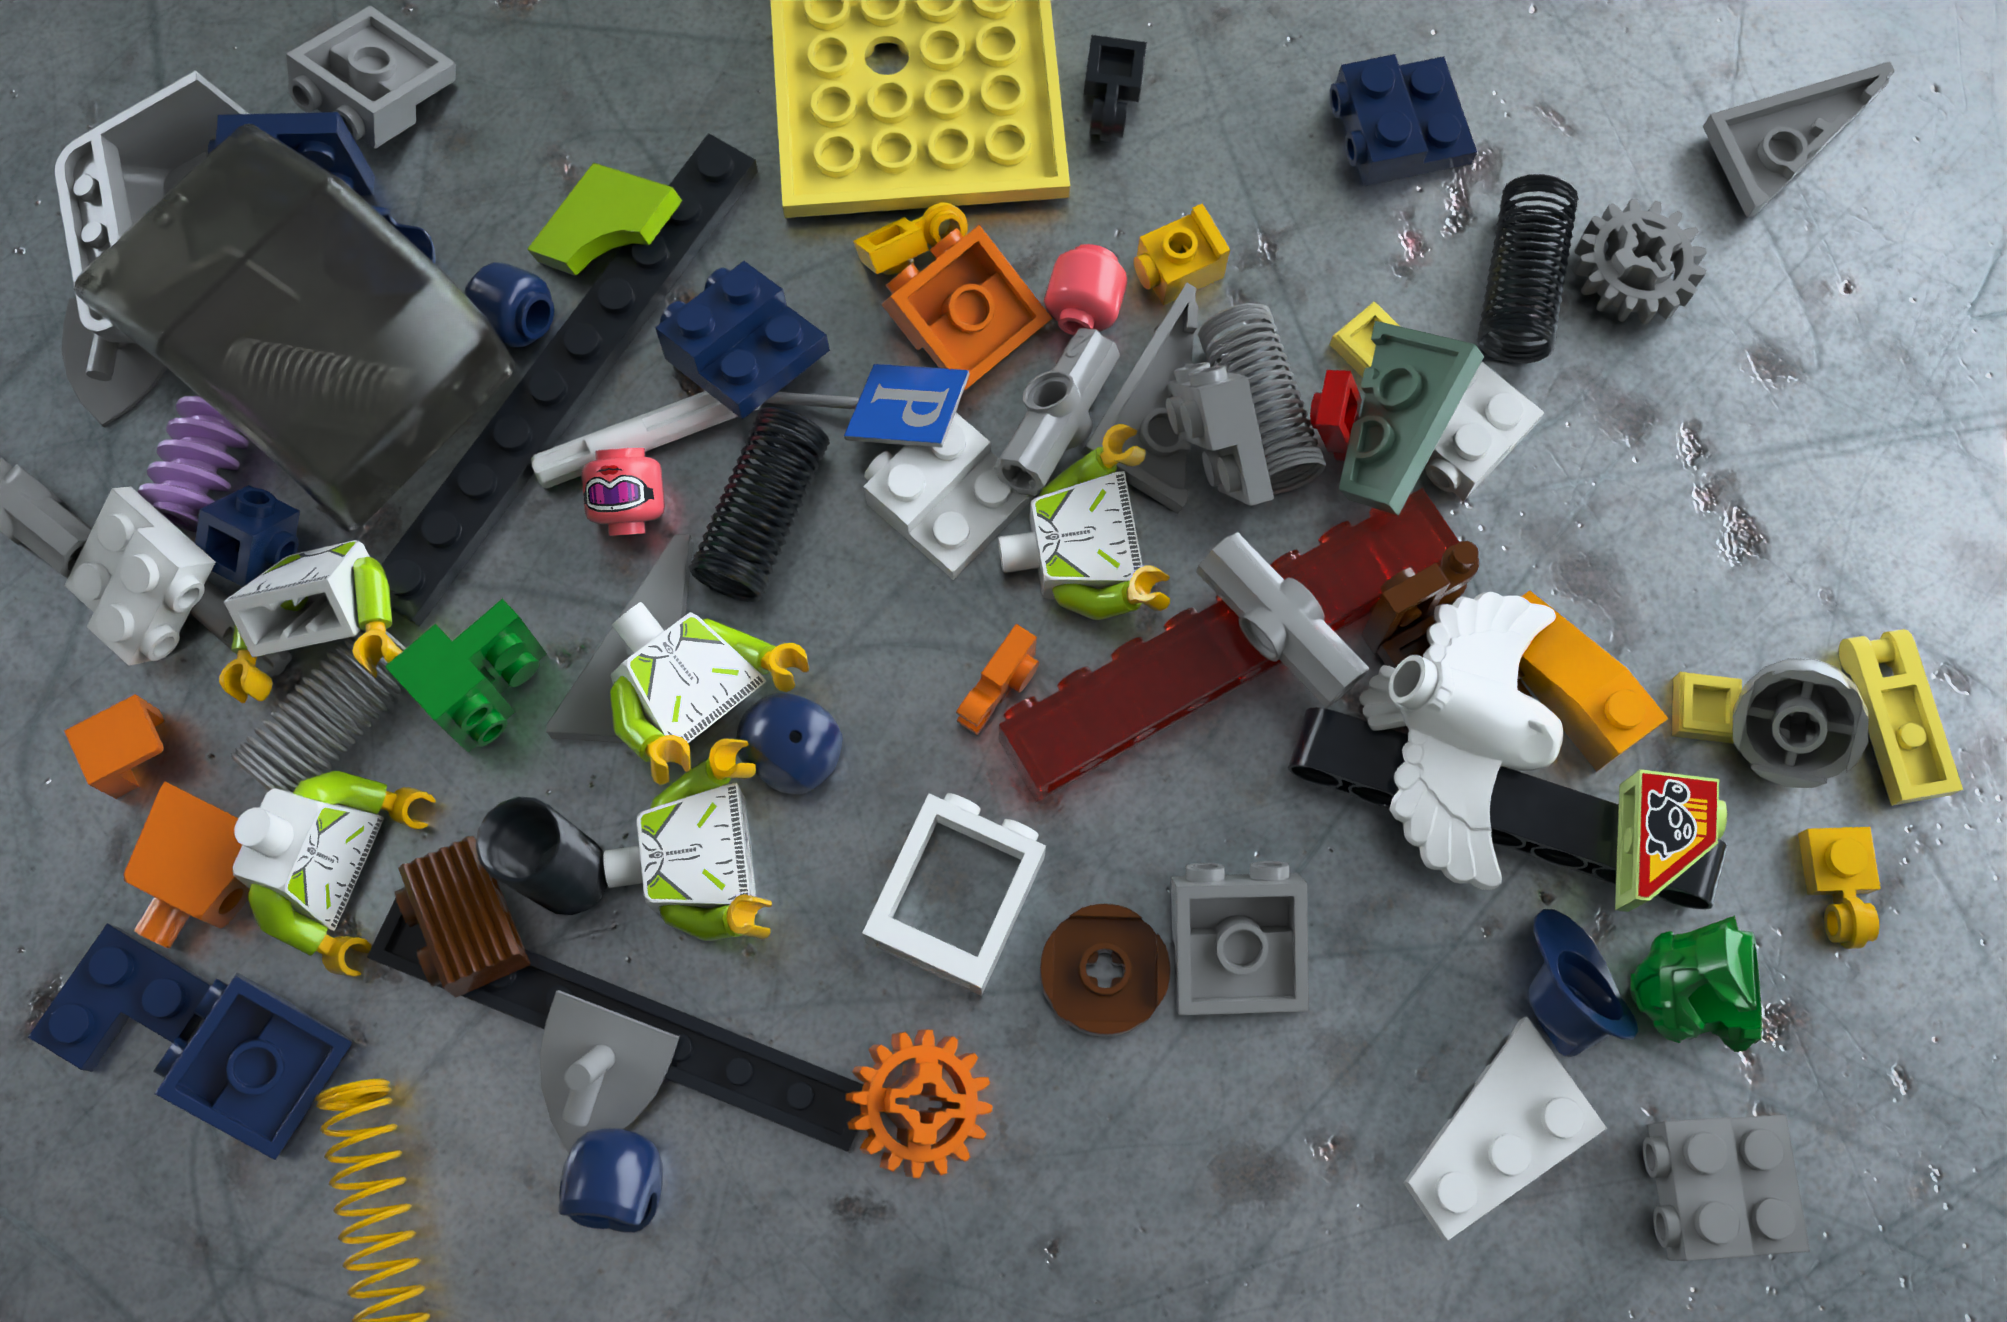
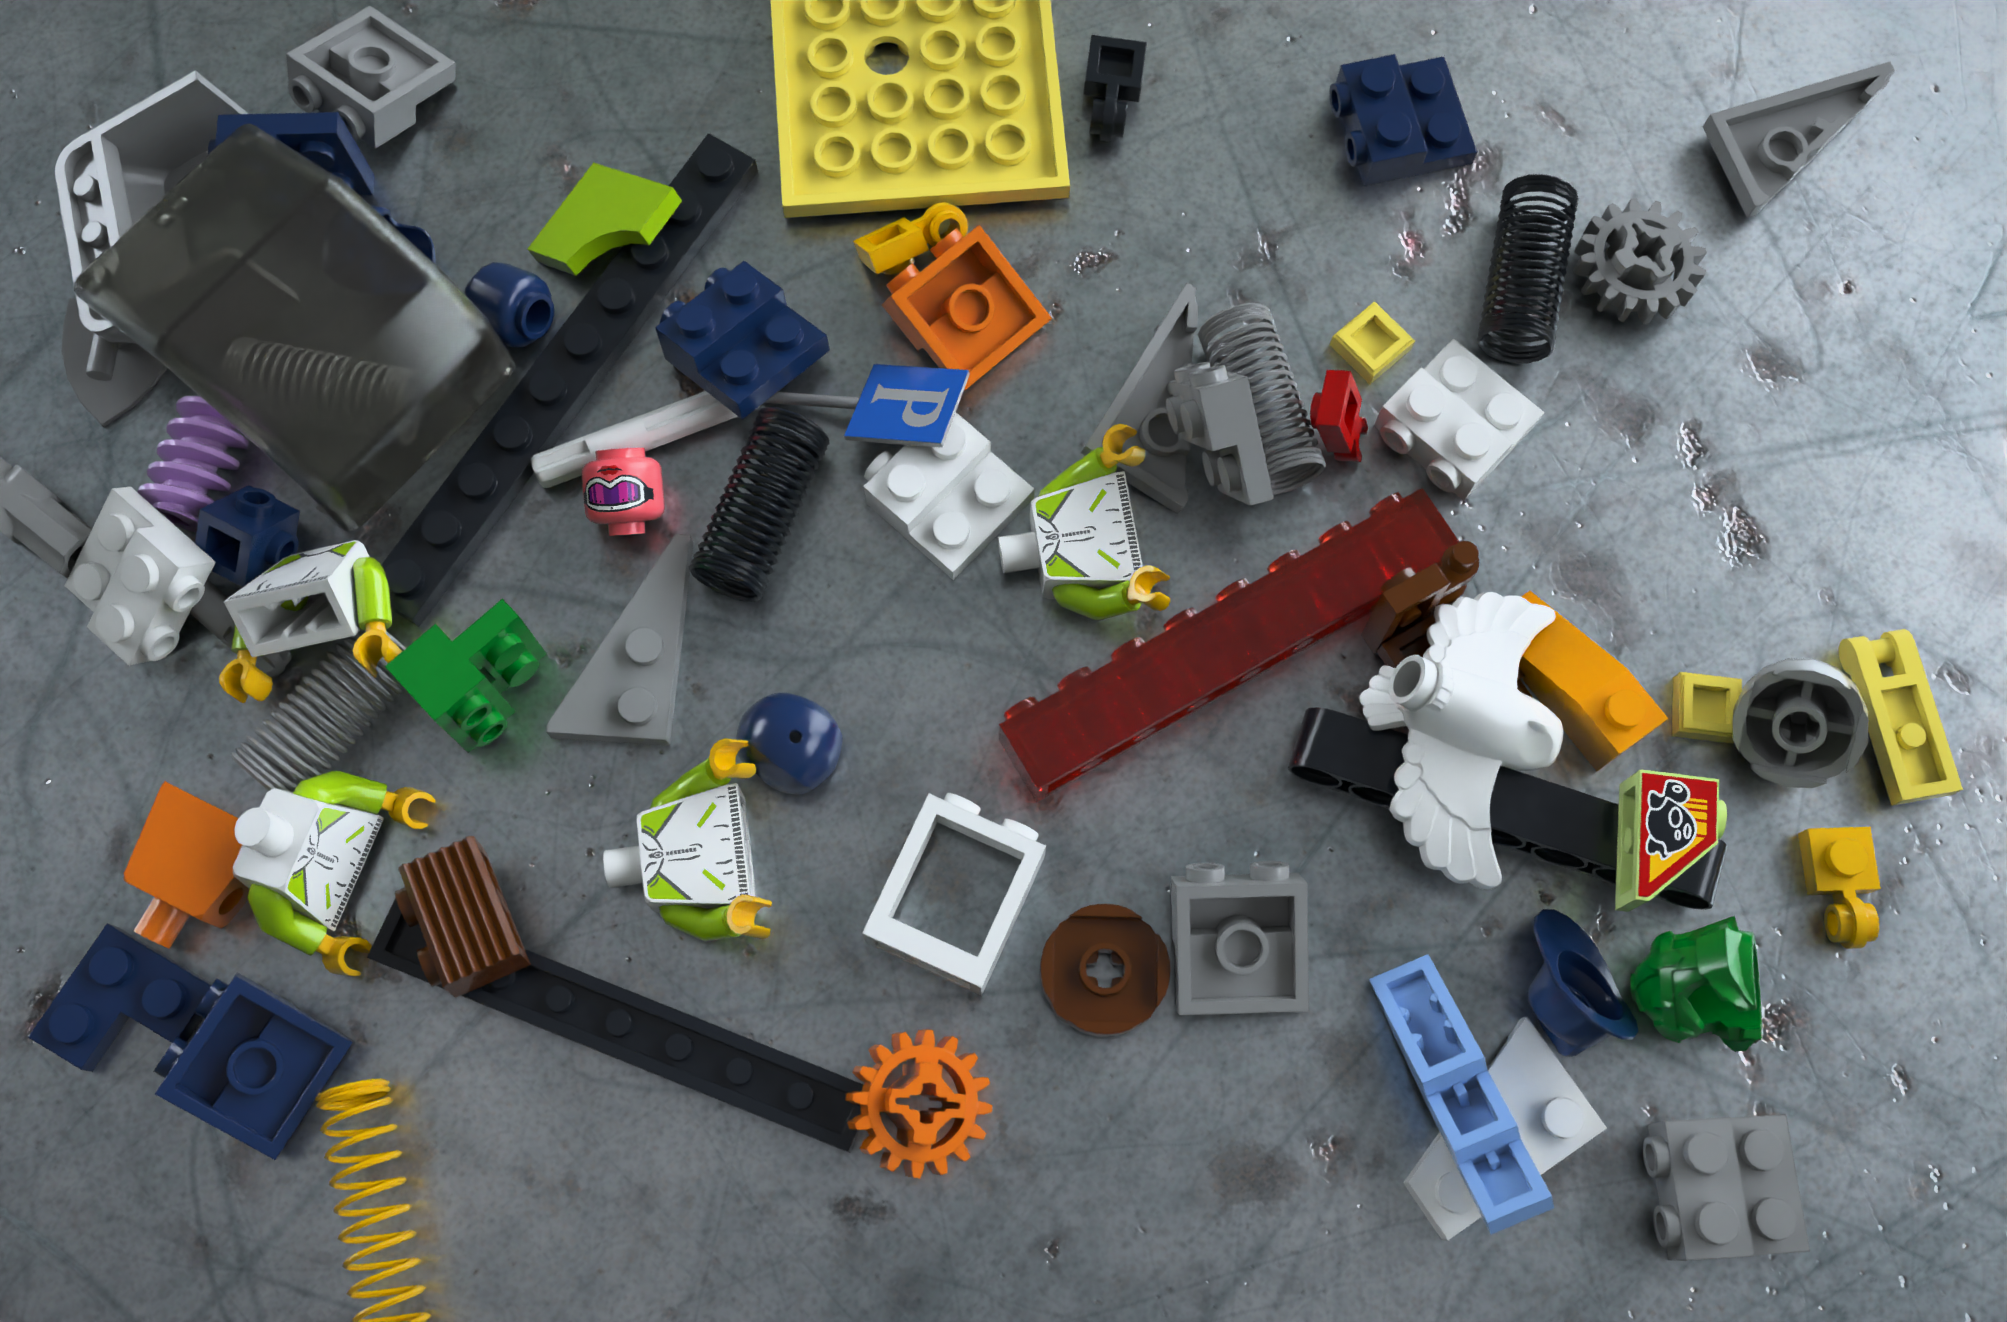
orange panel [64,694,164,799] -> none
black piece [475,797,608,915] -> none
light grey shield [540,990,679,1154] -> none
dark blue helmet [558,1128,663,1232] -> none
torso [610,602,809,784] -> none
orange plate [956,624,1040,735] -> none
light grey piece [994,328,1120,496] -> none
coral head [1044,244,1127,336] -> none
yellow brick [1133,203,1230,306] -> none
light grey piece [1196,532,1369,709] -> none
sand green wing [1339,321,1484,516] -> none
none -> light blue slope [1369,954,1554,1235]

